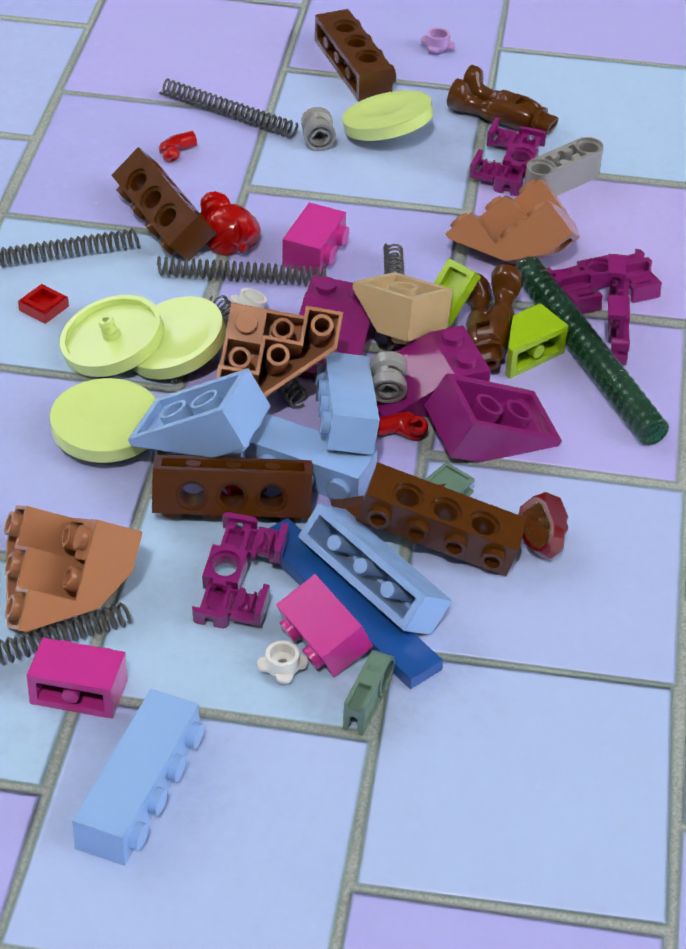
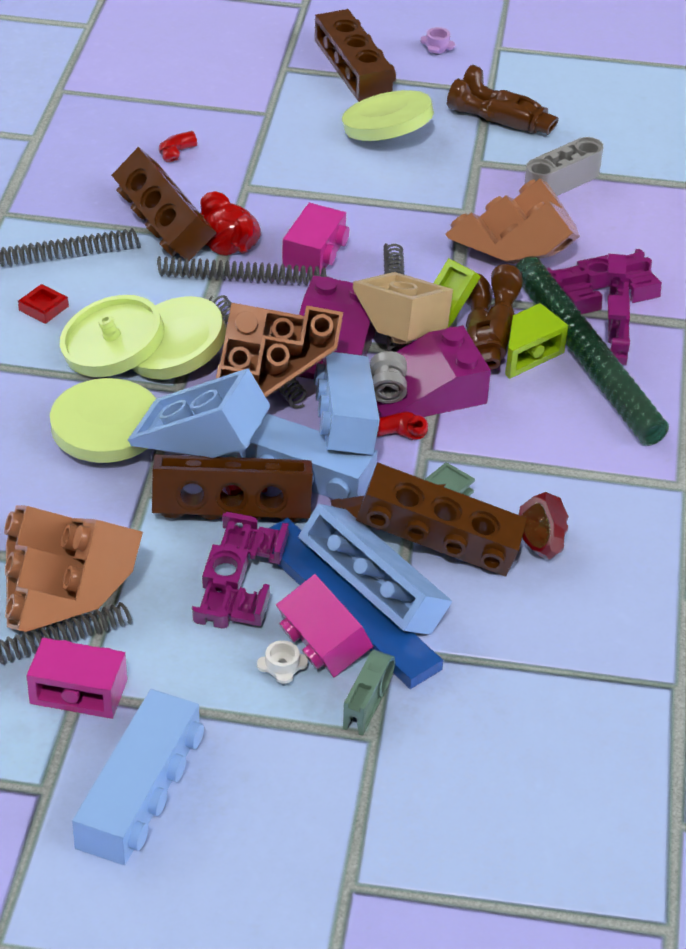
dark grey piece [159,78,298,139] -> none
white plate [230,288,267,309] -> none
light grey wheel [301,107,336,151] -> none
magenta slope [424,373,562,462] -> none
magenta piece [469,117,546,196] -> none

